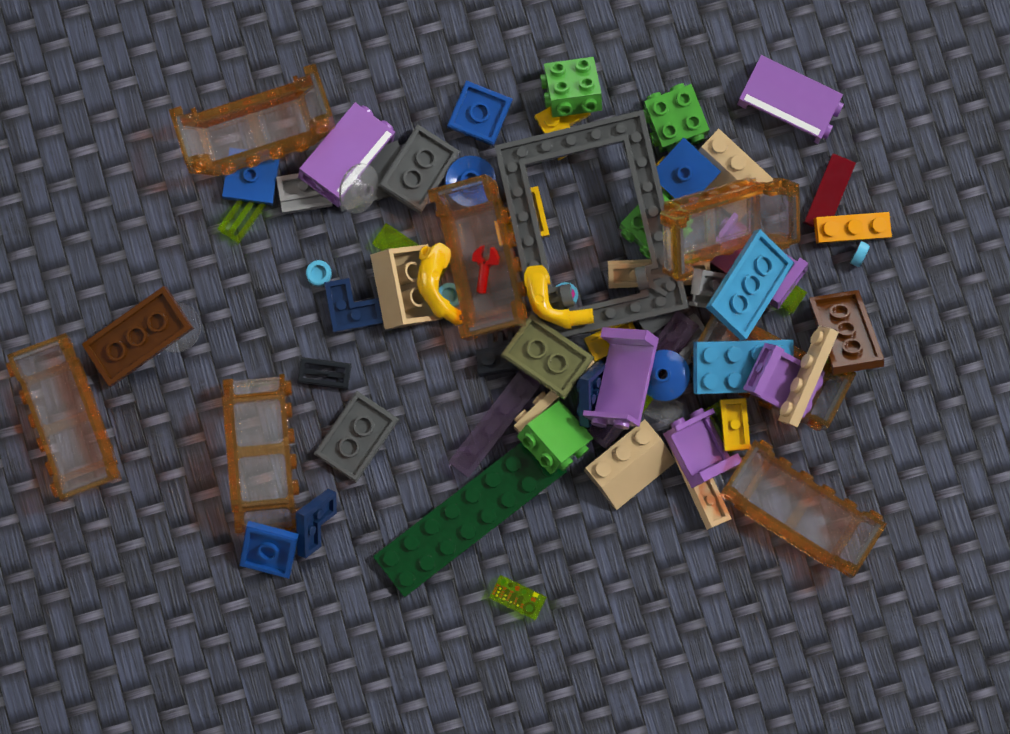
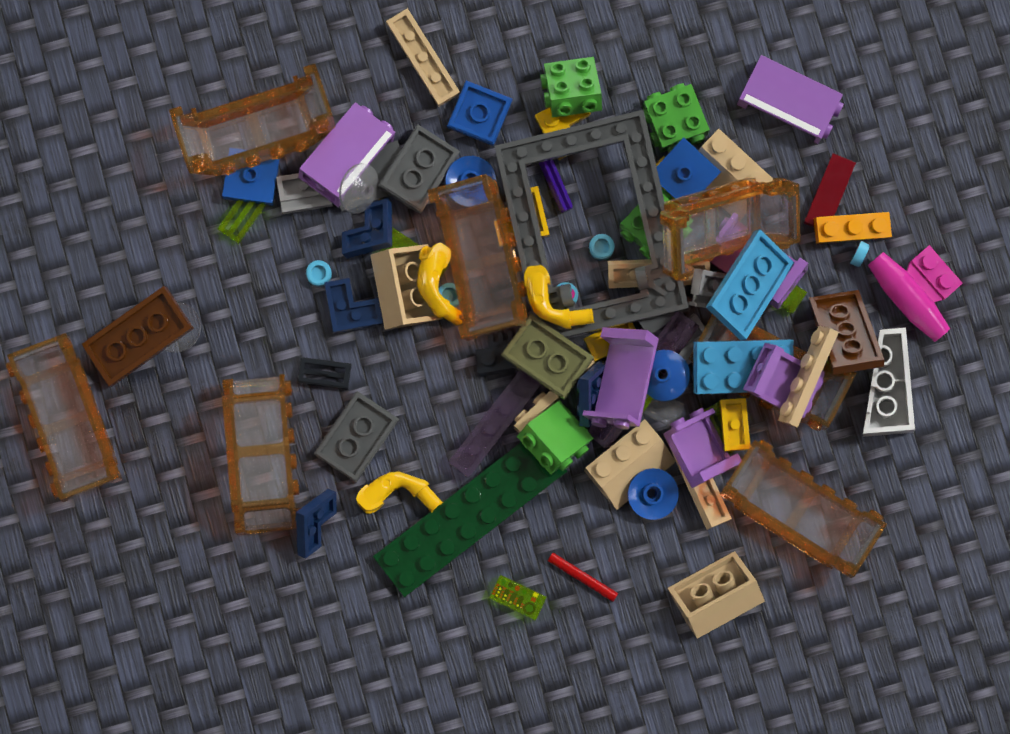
blue plate [239,521,299,579] -> none
red bar [472,245,500,294] -> none
none -> dark blue plate [342,199,392,258]
none -> yellow piece [356,472,443,514]
none -> tan plate [386,8,460,107]
none -> dark purple axle [539,159,573,213]
none -> red bar [548,553,618,602]
none -> medium azure tile [589,234,615,260]
none -> blue dish [628,468,679,520]
none -> tan slope [668,551,765,639]
none -> white wedge [863,328,915,437]
none -> dark pink plate [868,245,963,342]

